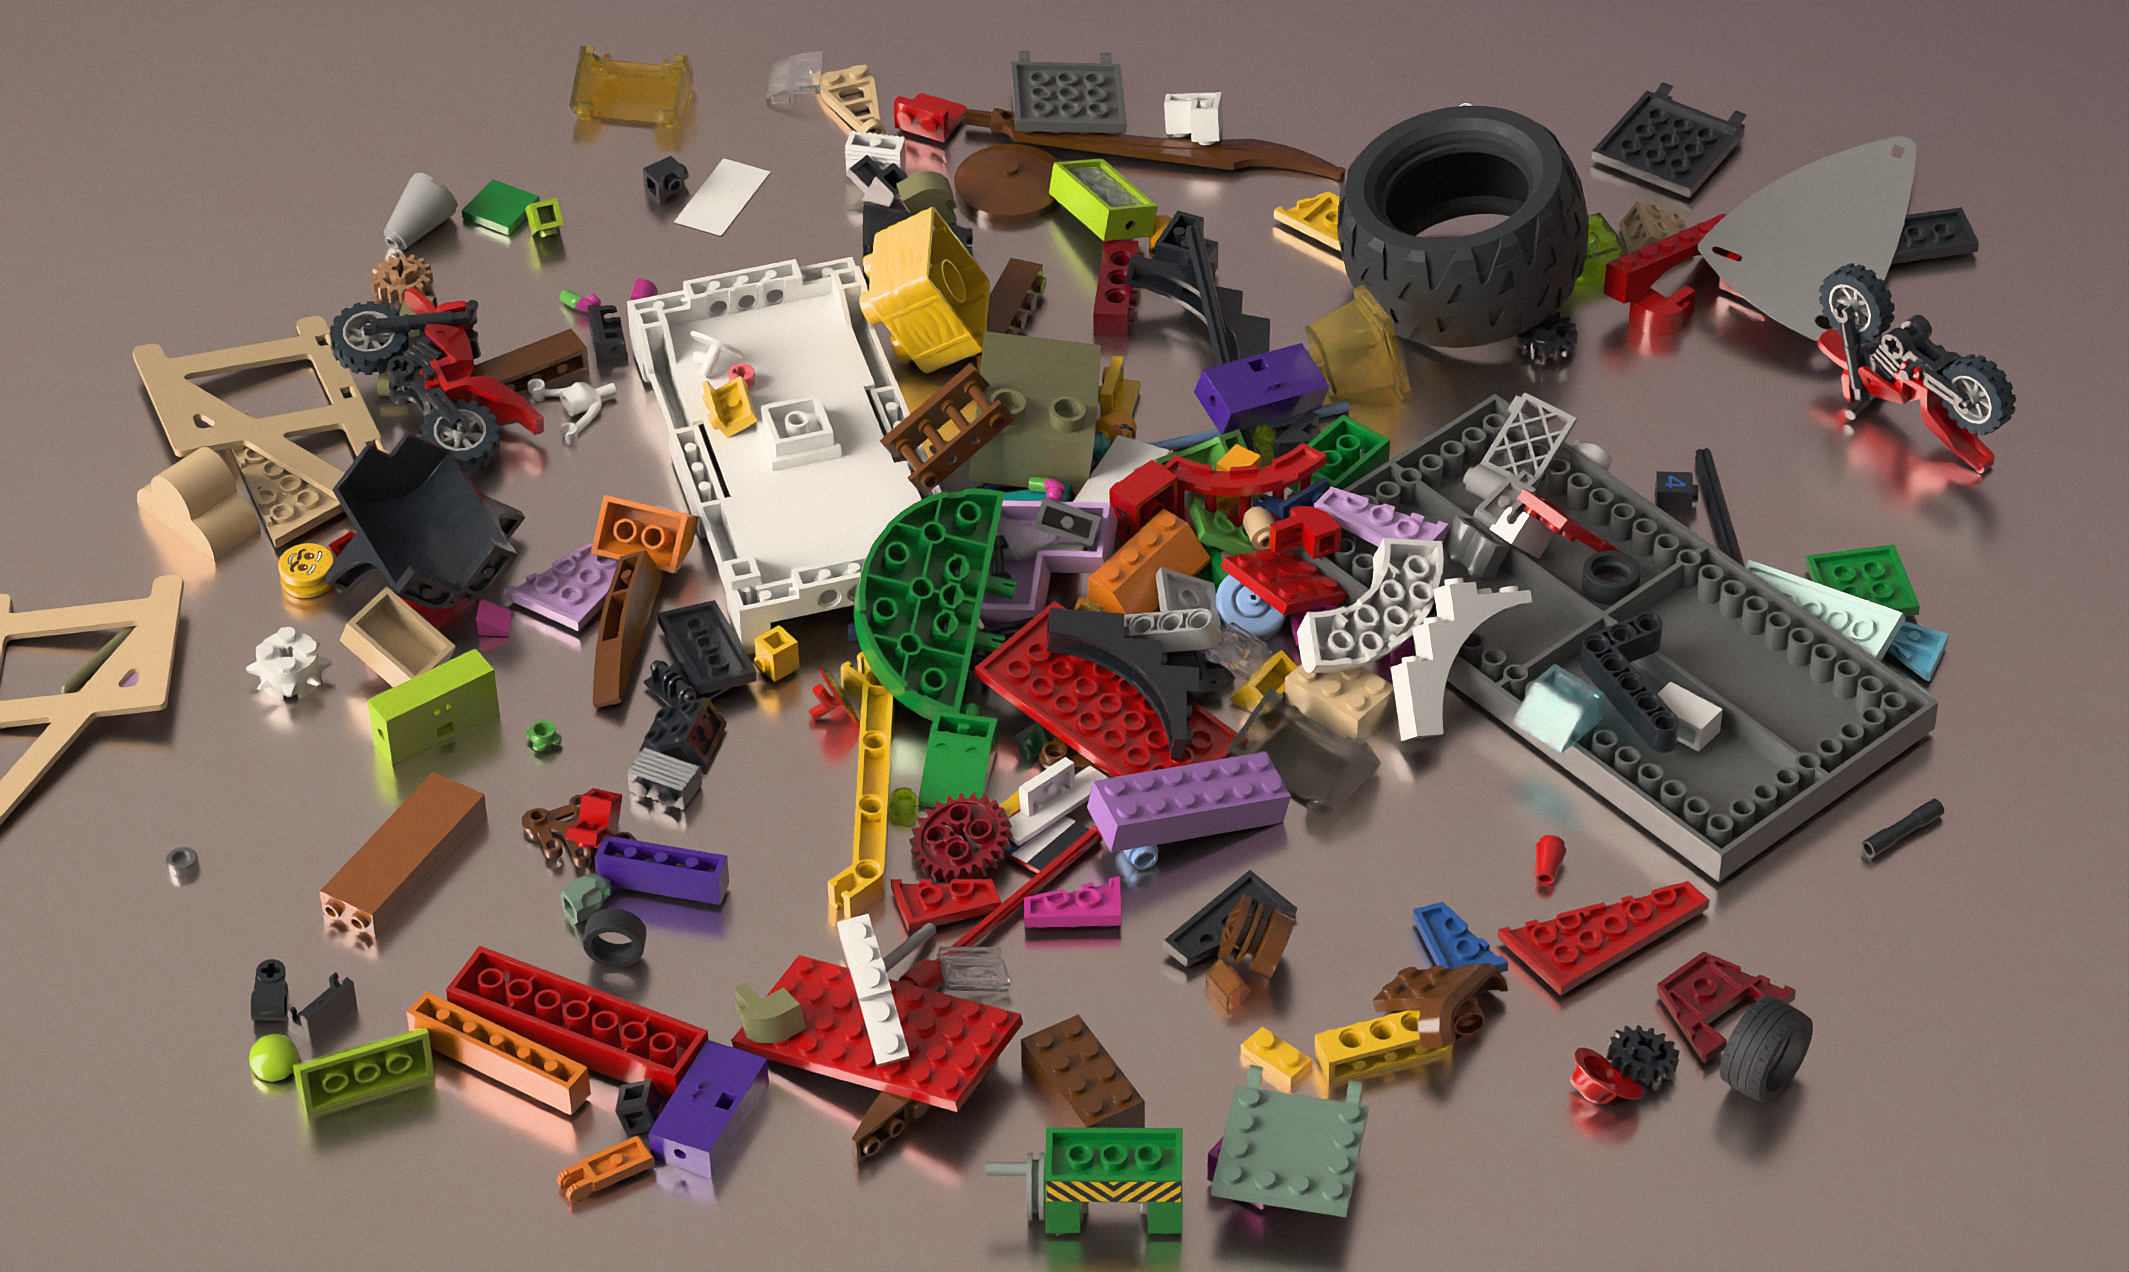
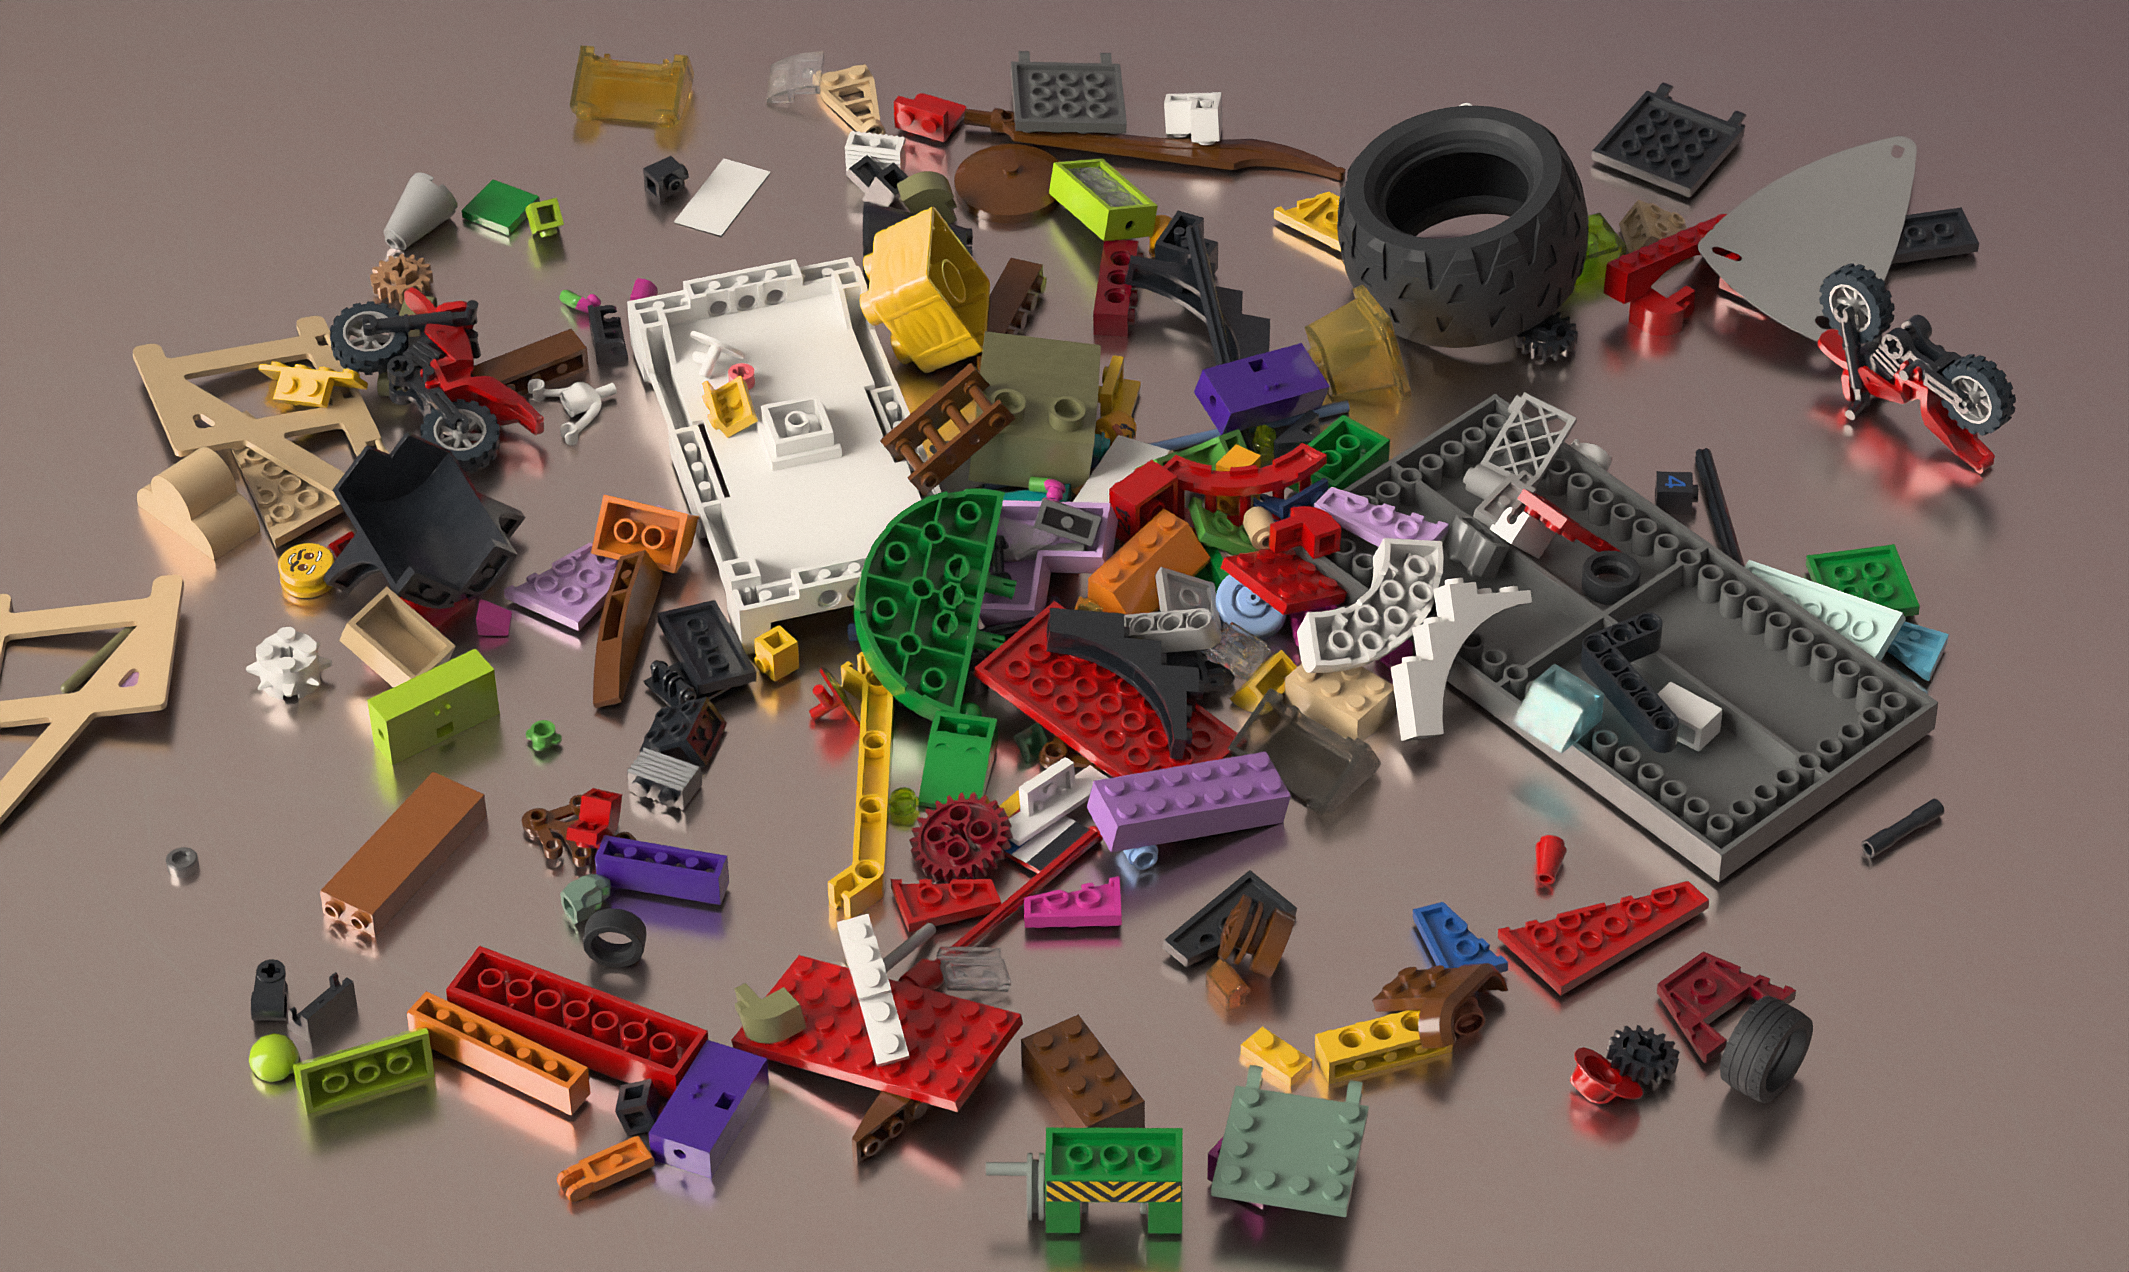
none -> yellow bracket [258,362,368,408]

